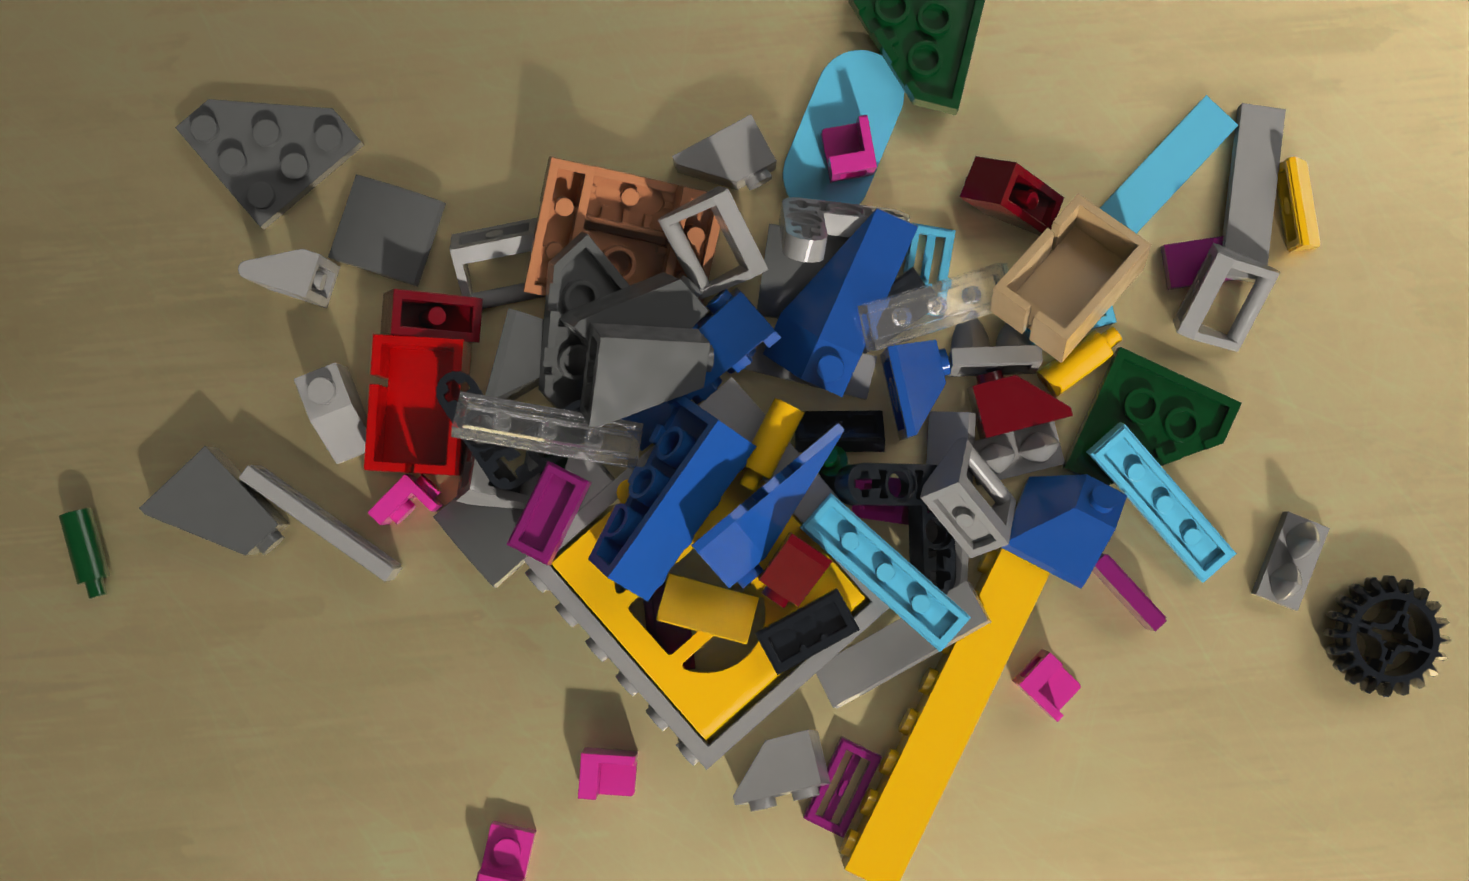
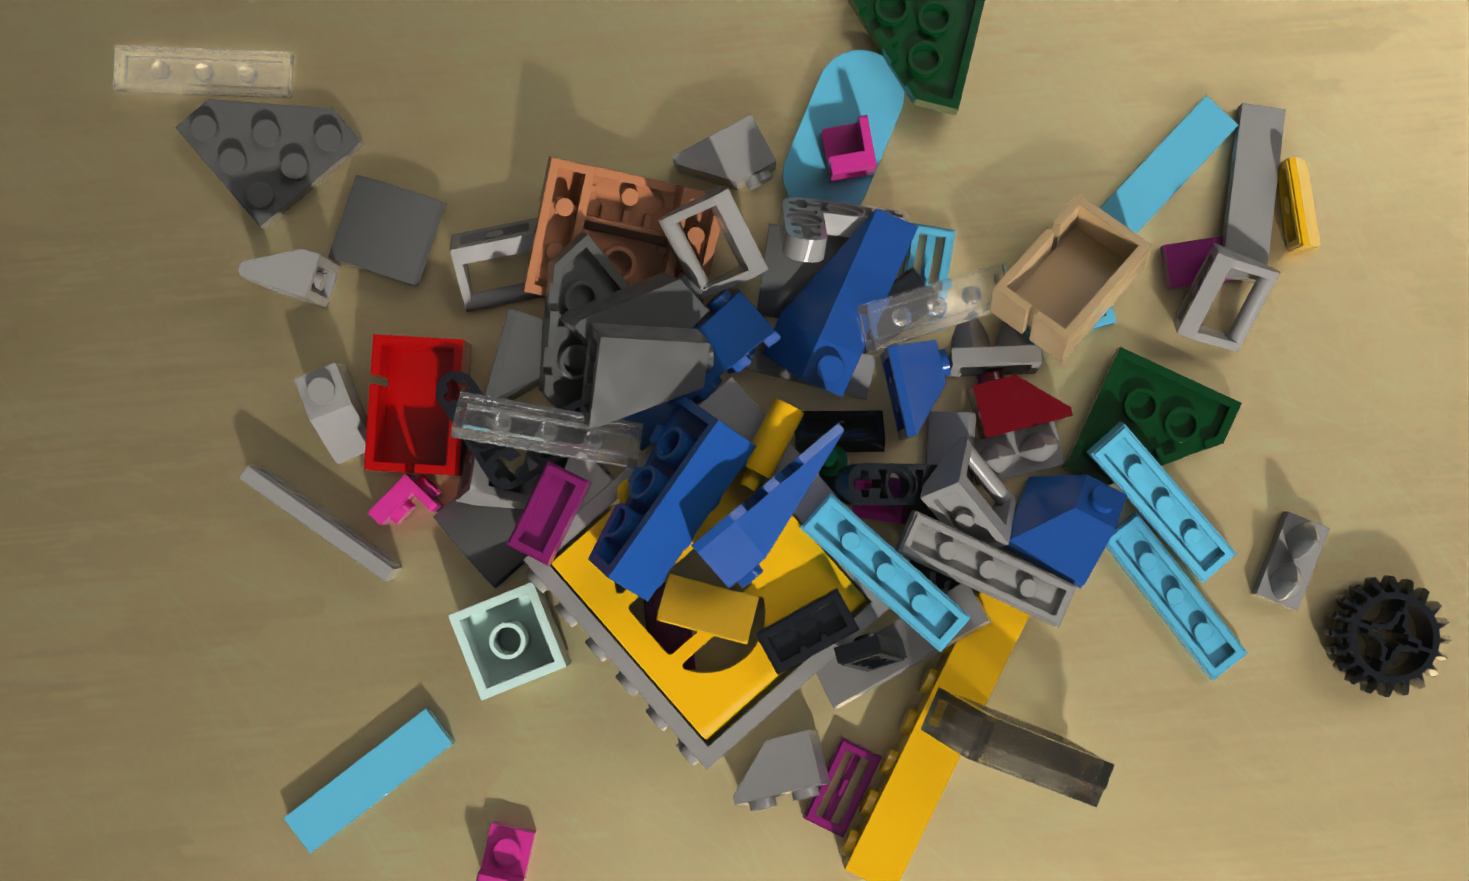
dark green cylinder [59,508,110,599] -> none
dark grey slope [139,446,289,555] -> none
dark red slope [380,289,483,343] -> none
dark pink panel [578,747,638,800] -> none
dark red slope [758,532,832,608] -> none
dark red slope [960,156,1064,236] -> none
dark pink panel [1012,649,1081,722] -> none
yellow cylinder [1037,326,1122,398] -> none
magenta tile [1092,553,1167,632] -> none
none -> clear tile [113,45,294,99]
none -> medium azure tile [283,707,455,854]
none -> light aqua brick [448,582,571,701]
none -> black plate [834,632,907,672]
none -> light grey tile [895,510,1077,628]
none -> clear smoke piece [921,687,1115,807]
none -> medium azure tile [1105,513,1248,681]

